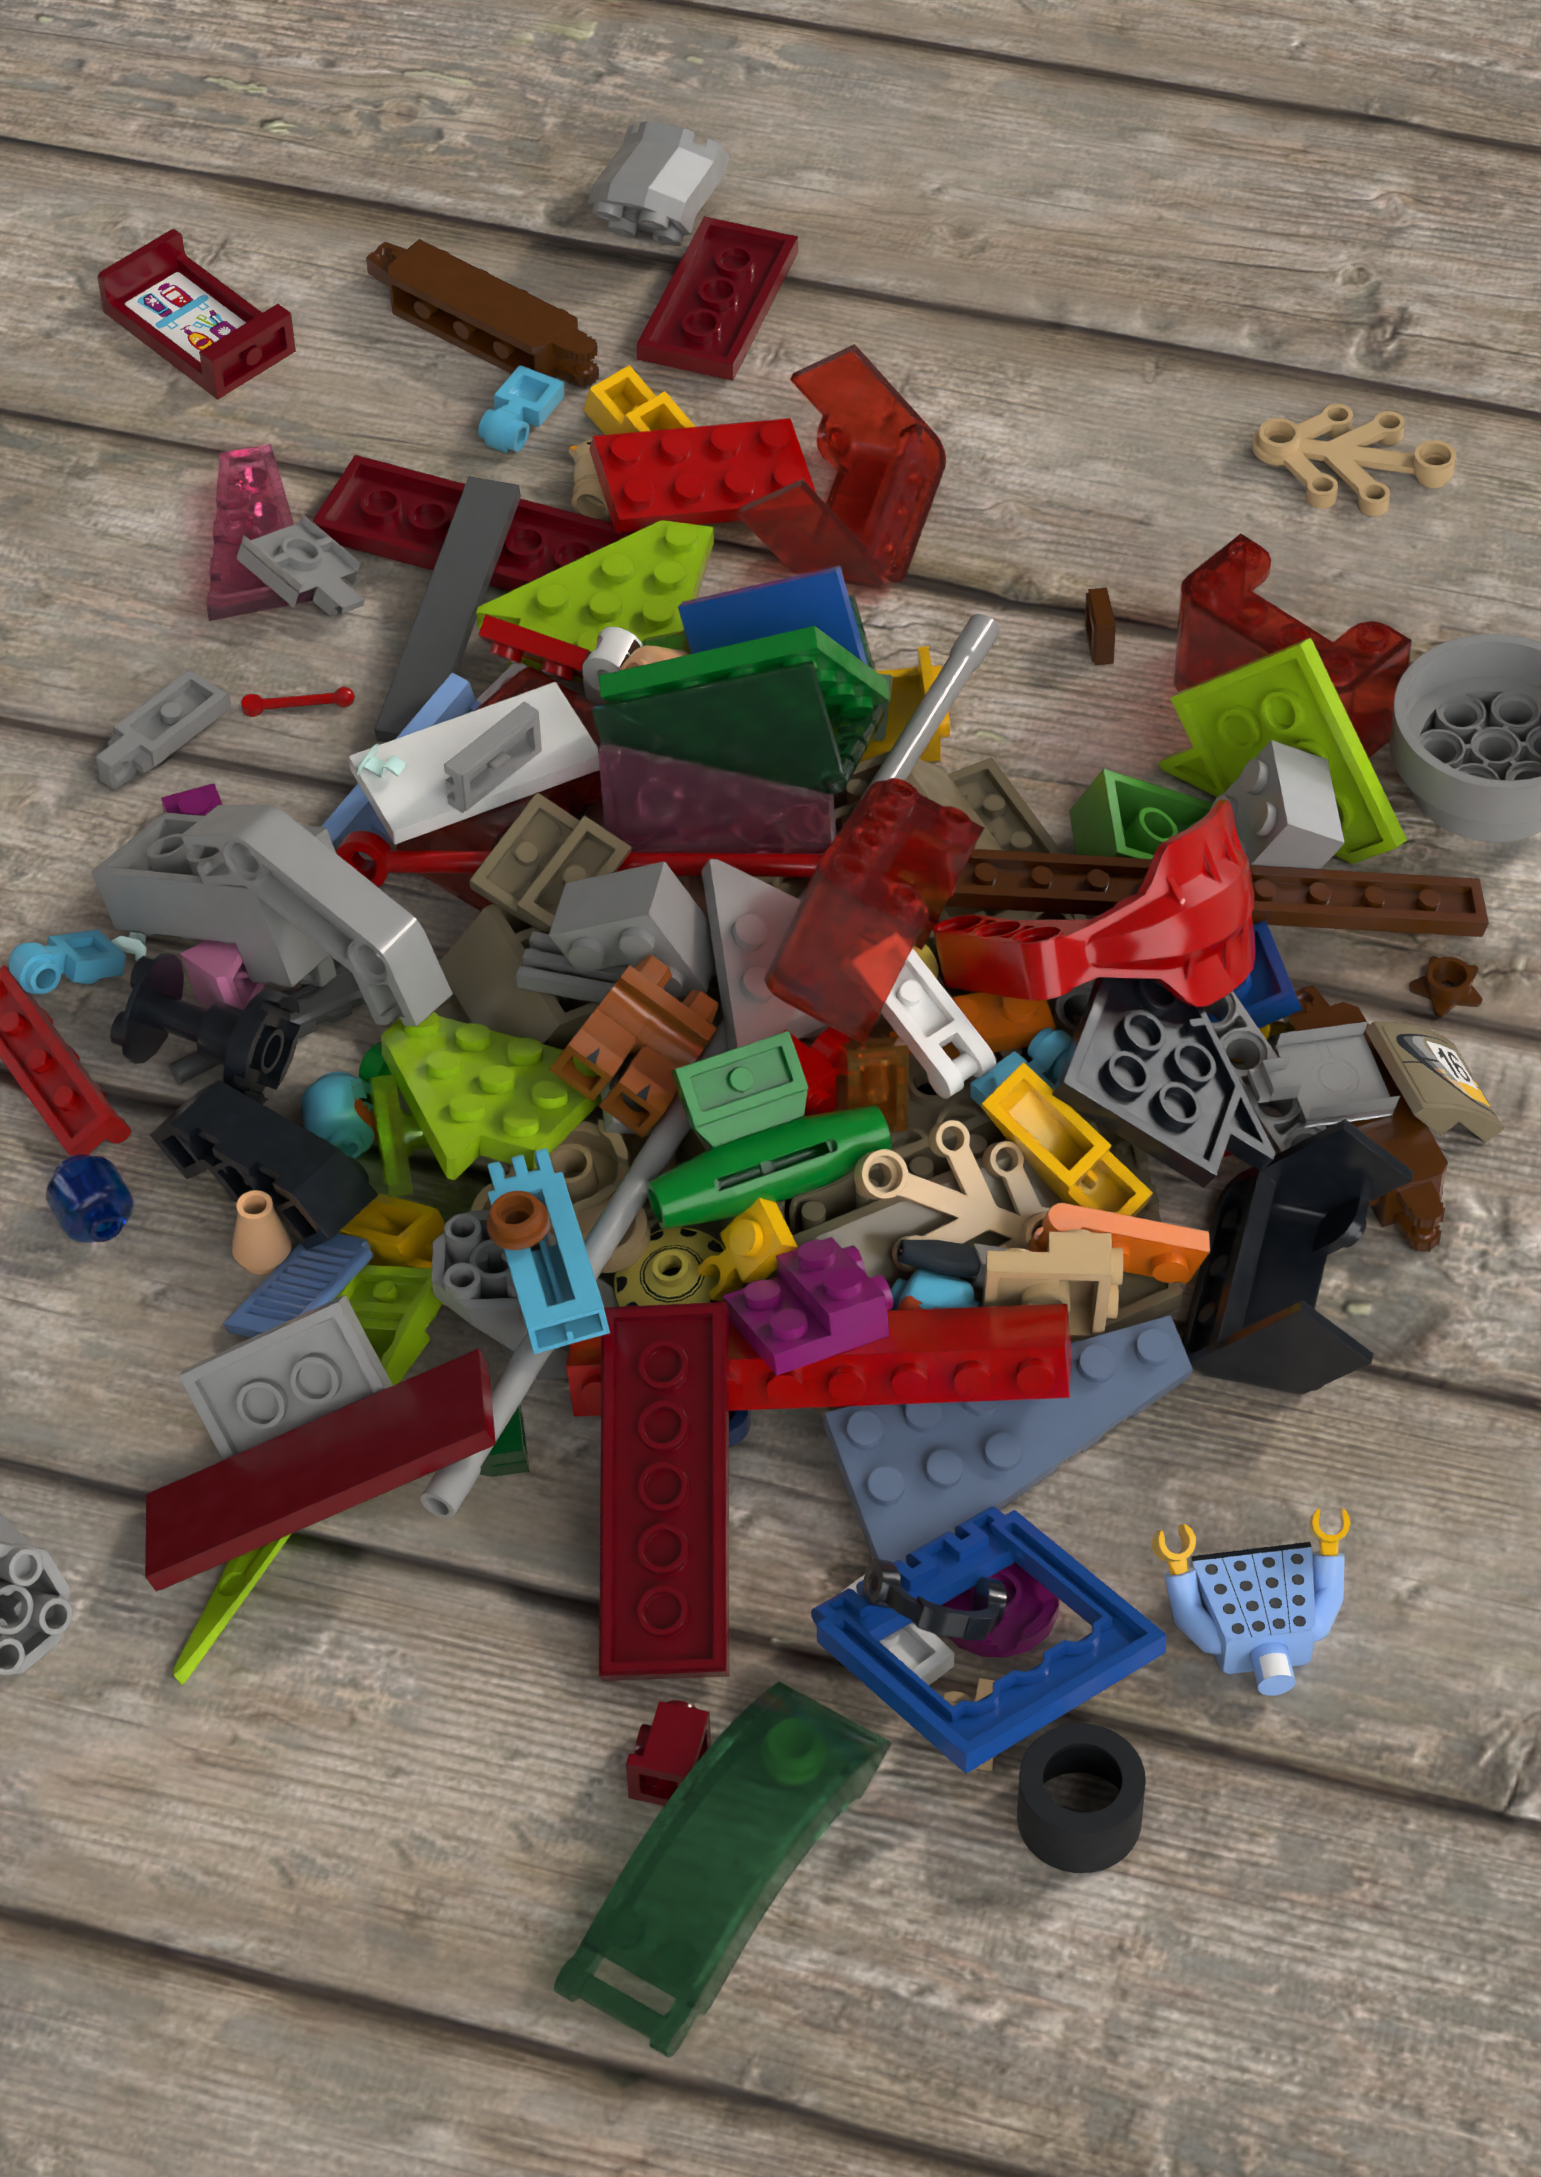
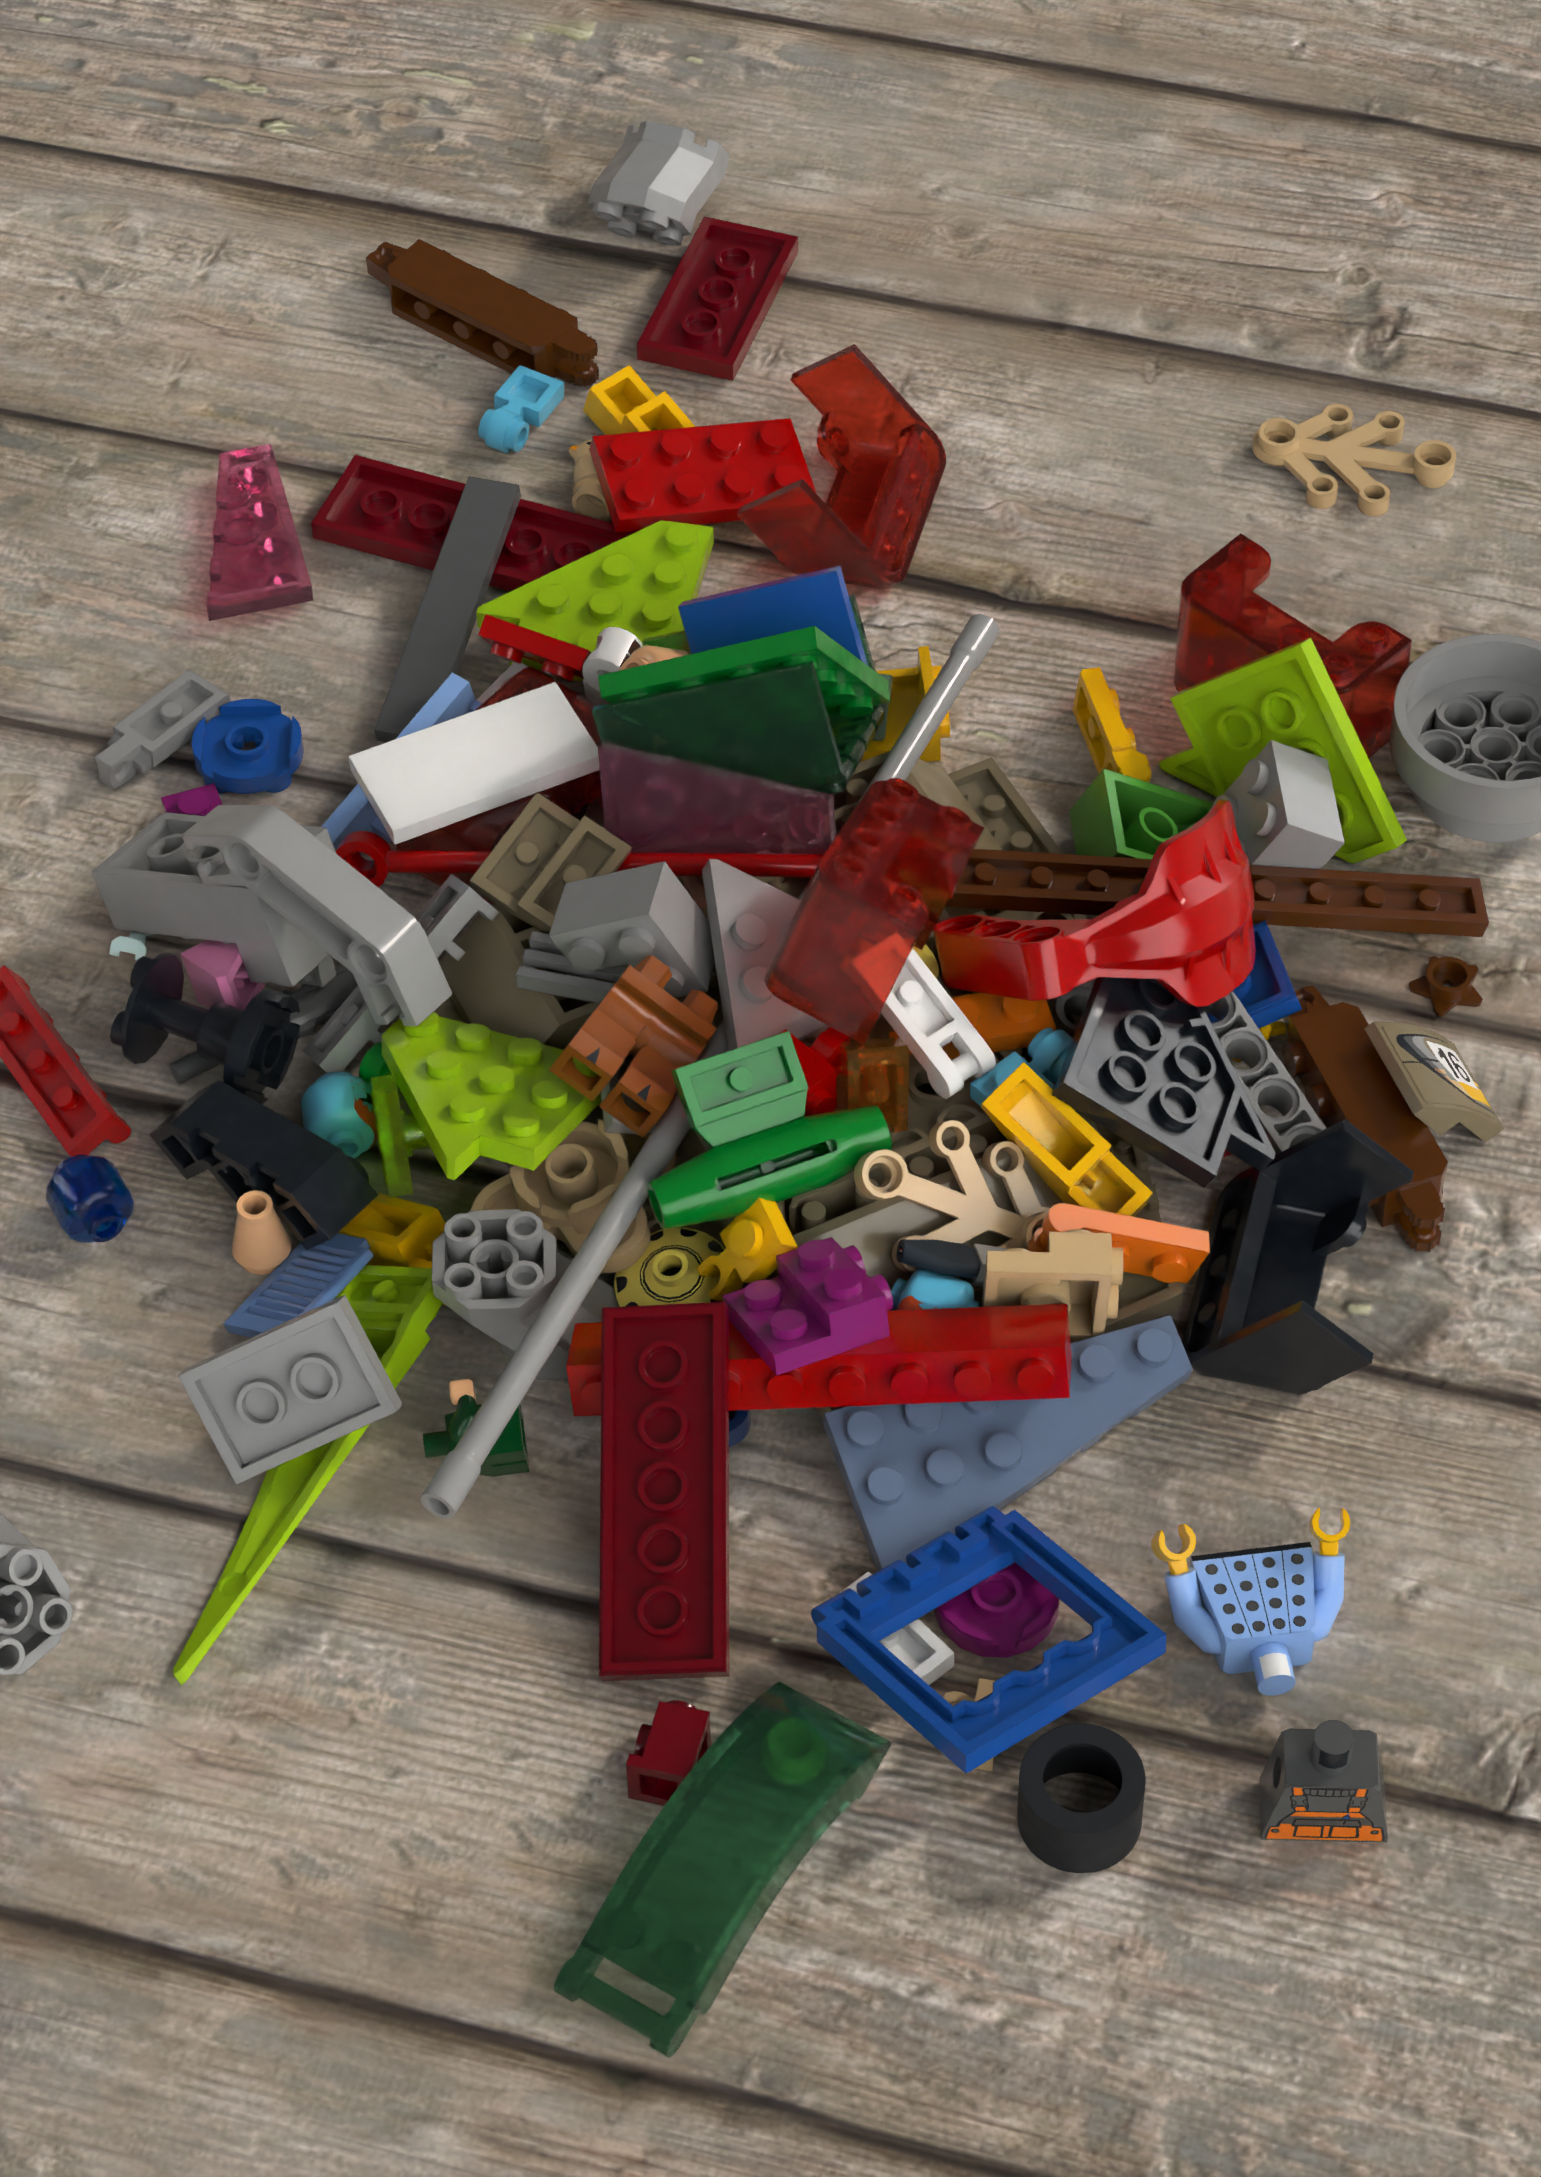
medium azure plate [8,929,126,994] -> none
dark red panel [97,229,296,400] -> none
dark red tile [145,1348,496,1592] -> none
light grey piece [236,514,365,616] -> none
red hinge [241,686,355,717] -> none
light aqua piece [356,744,407,777] -> none
light grey tile [444,701,542,813] -> none
medium azure hinge [487,1148,610,1354] -> none
dark orange plate [487,1191,550,1250] -> none
black piece [863,1558,1007,1640] -> none
reddish brown tile [1084,587,1116,665] -> none
light grey piece [1247,1022,1400,1128] -> none
none -> blue plate [192,699,304,794]
none -> light grey hinge [303,874,499,1073]
none -> yellow hinge [1072,667,1152,783]
none -> dark grey torso [1259,1720,1388,1843]

